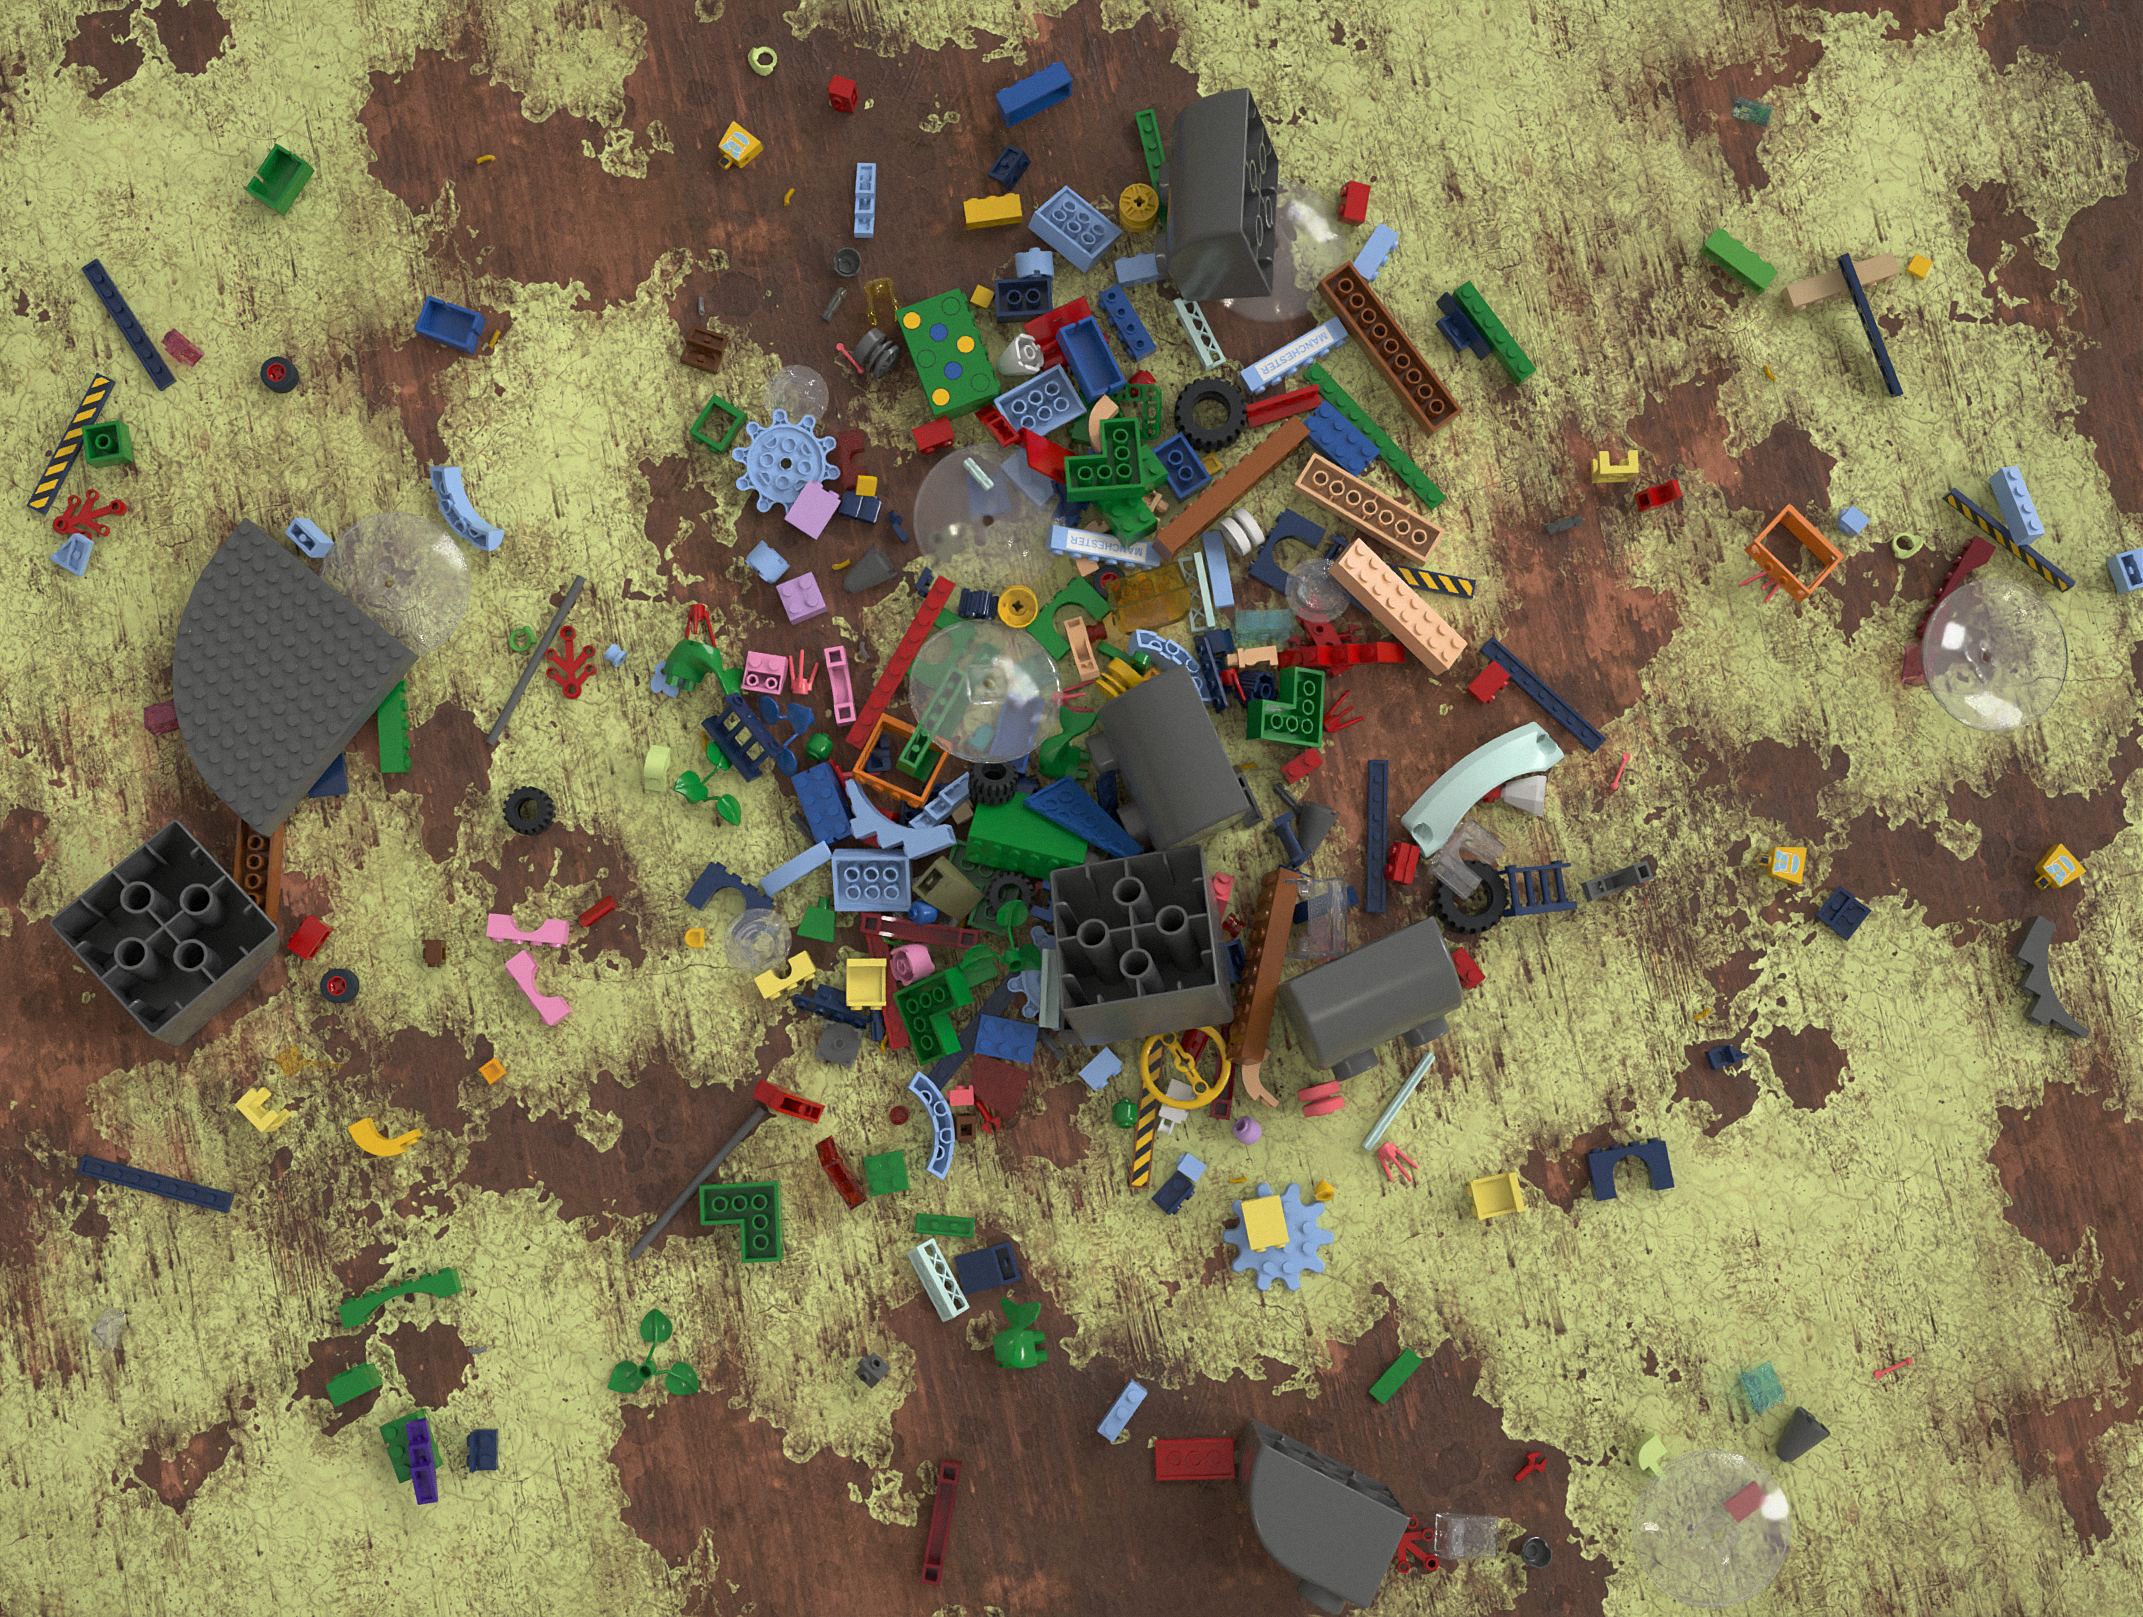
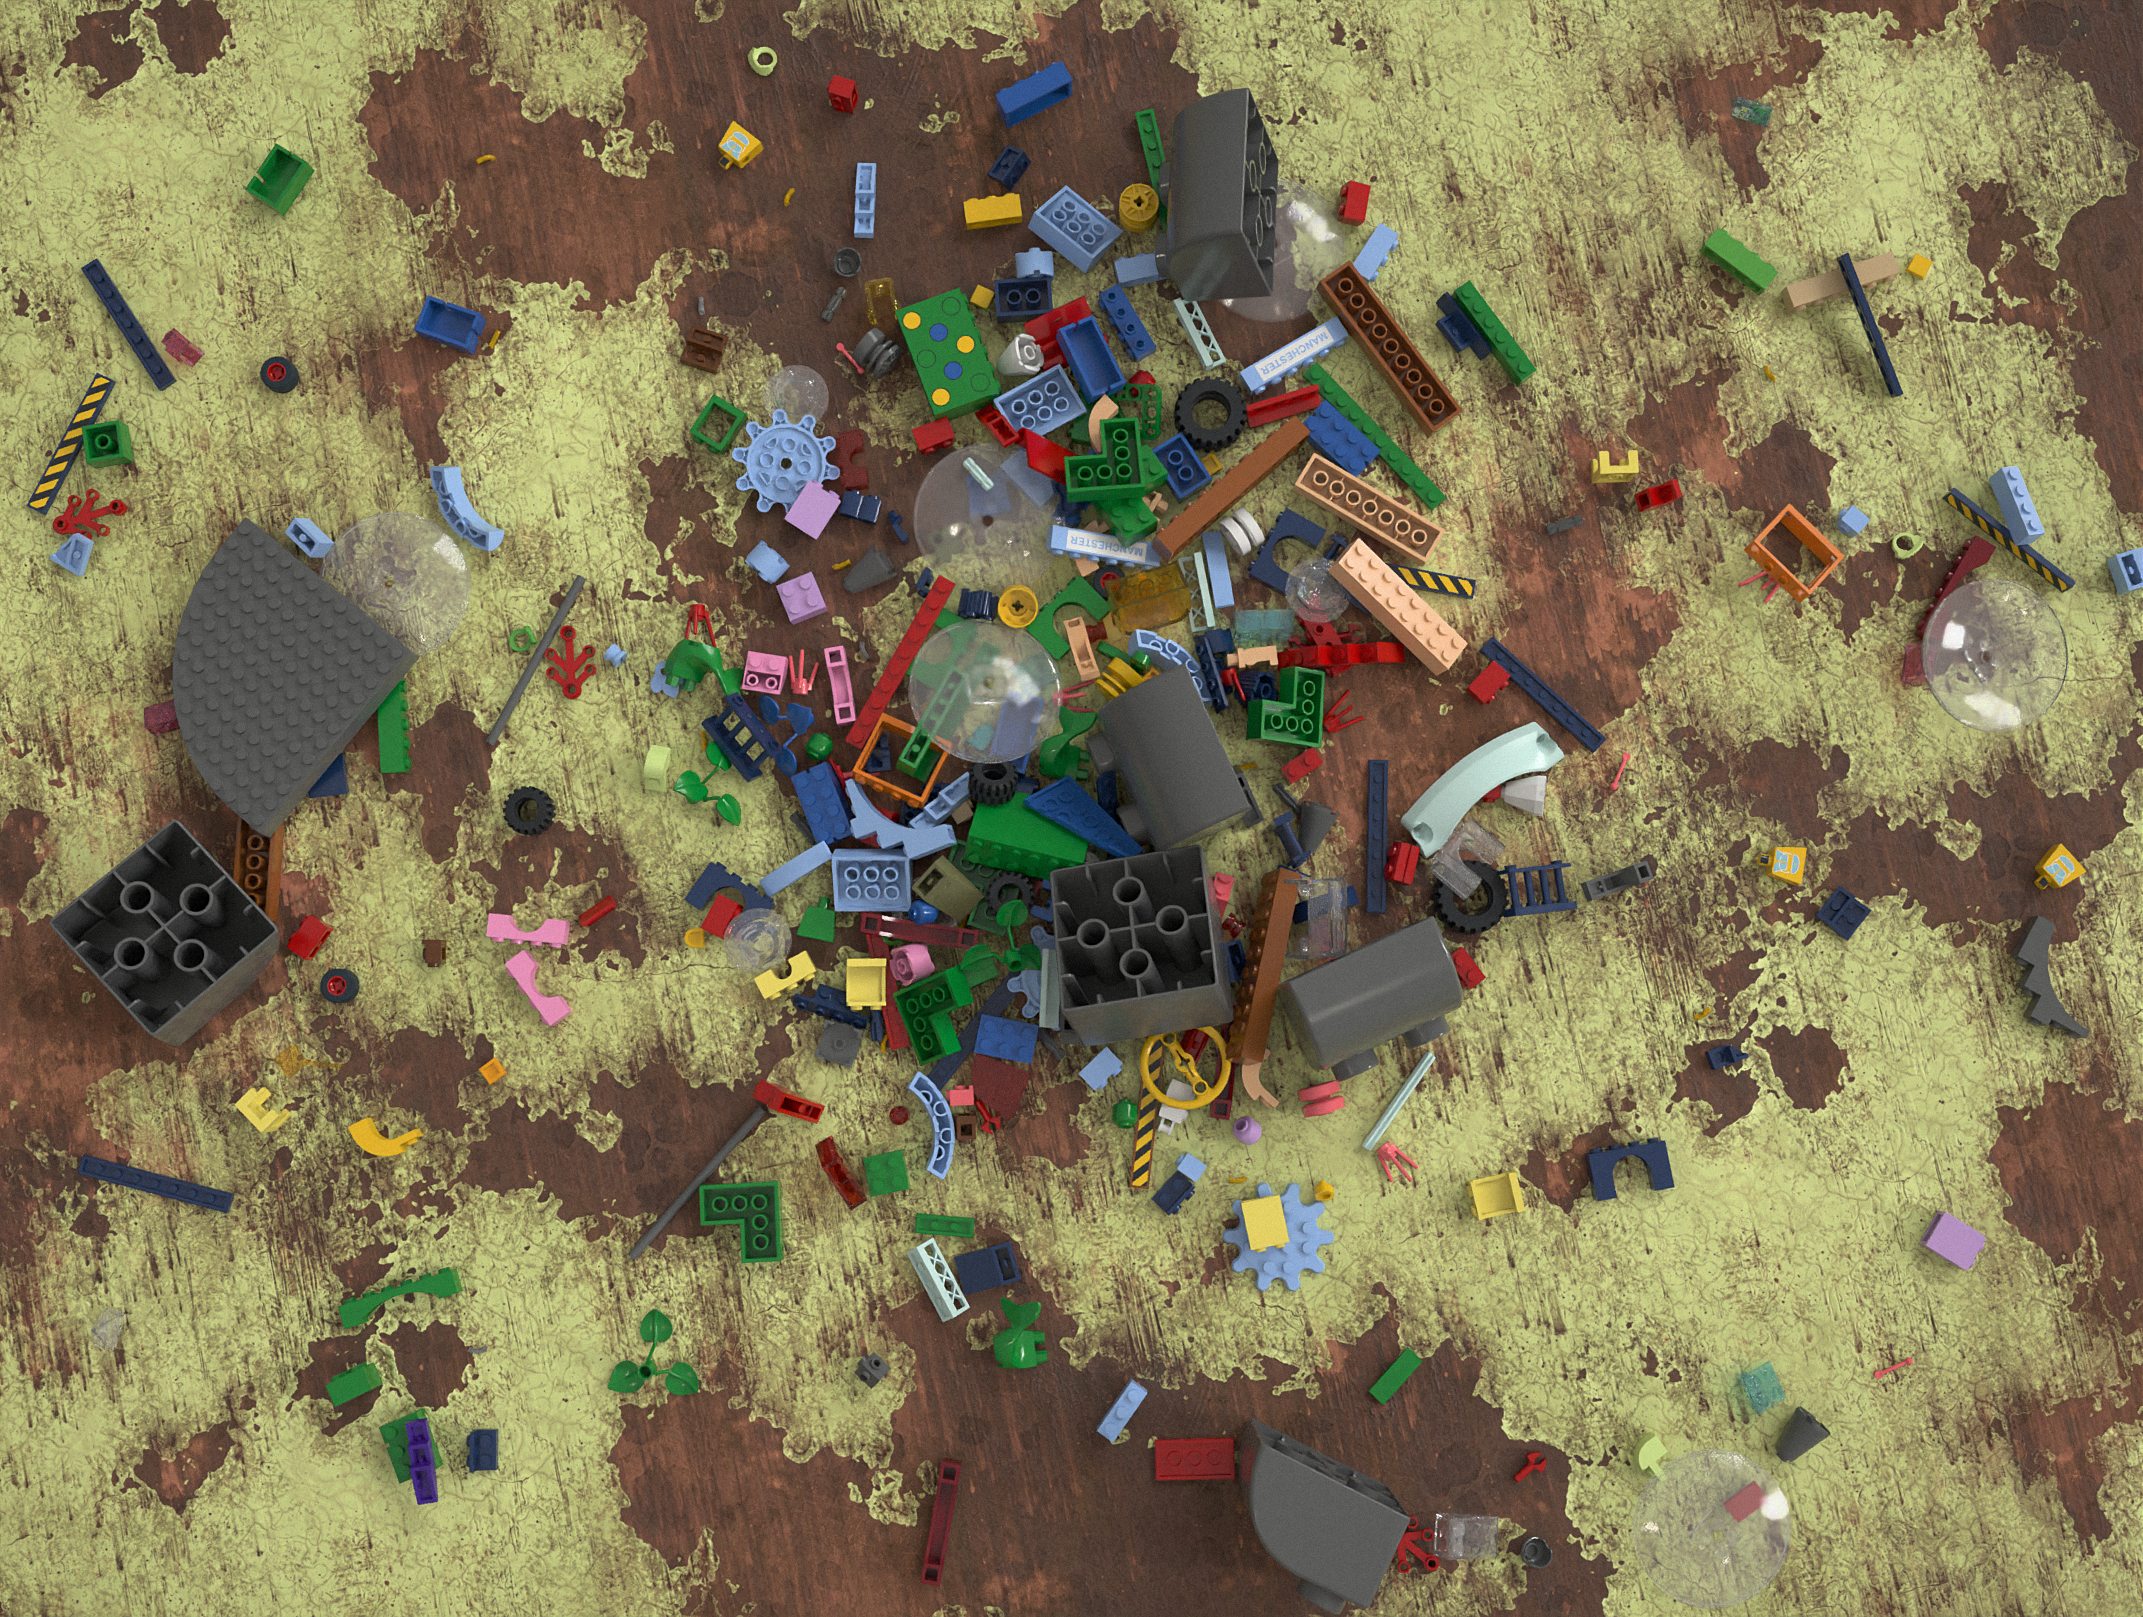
yellow tile [855,475,877,497] -> none
none -> red brick [700,894,743,941]
none -> lavender brick [1919,1210,1986,1271]

